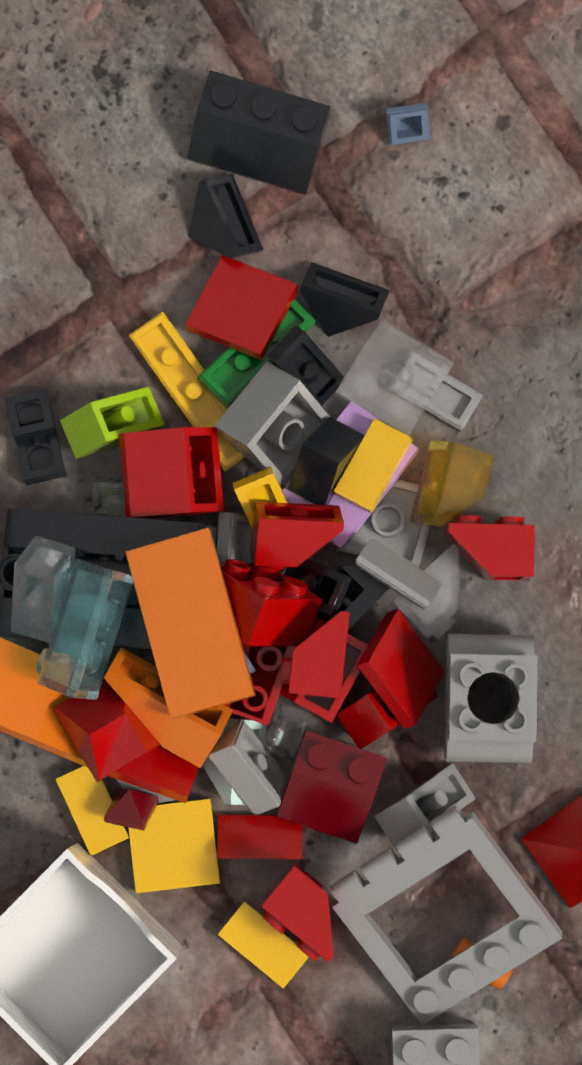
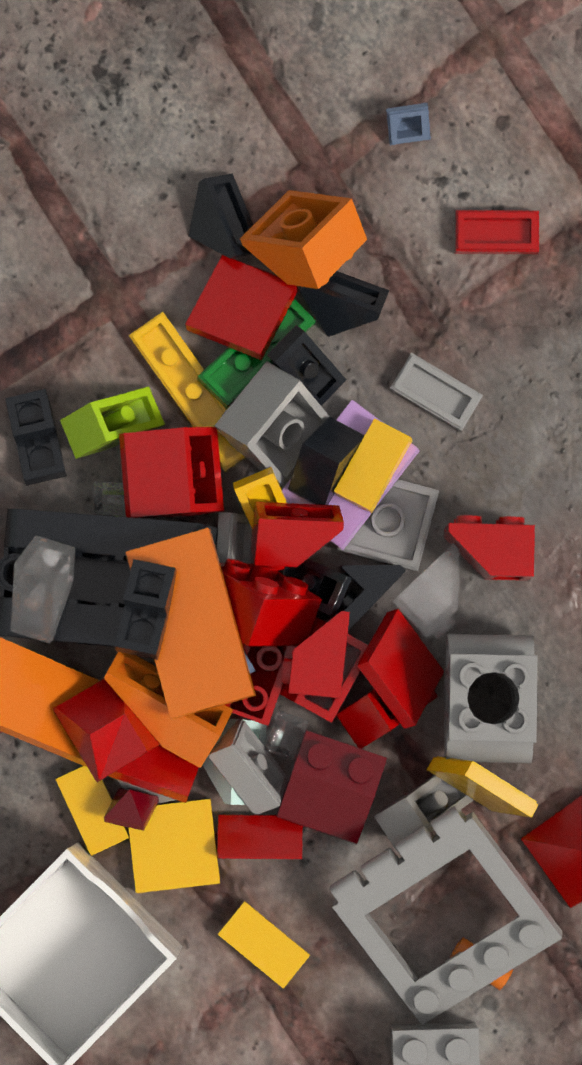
clear light blue slope [37,558,133,700] -> none
black slope [187,70,331,195] -> none
red slope [261,861,334,962] -> none
clear slope [336,319,454,436] -> none
light grey slope [355,539,441,610] -> none
clear yellow slope [410,440,494,527] -> none
none -> black slope [114,559,177,660]
none -> orange slope [240,190,367,289]
none -> yellow tile [427,756,539,818]
none -> red tile [455,210,539,254]

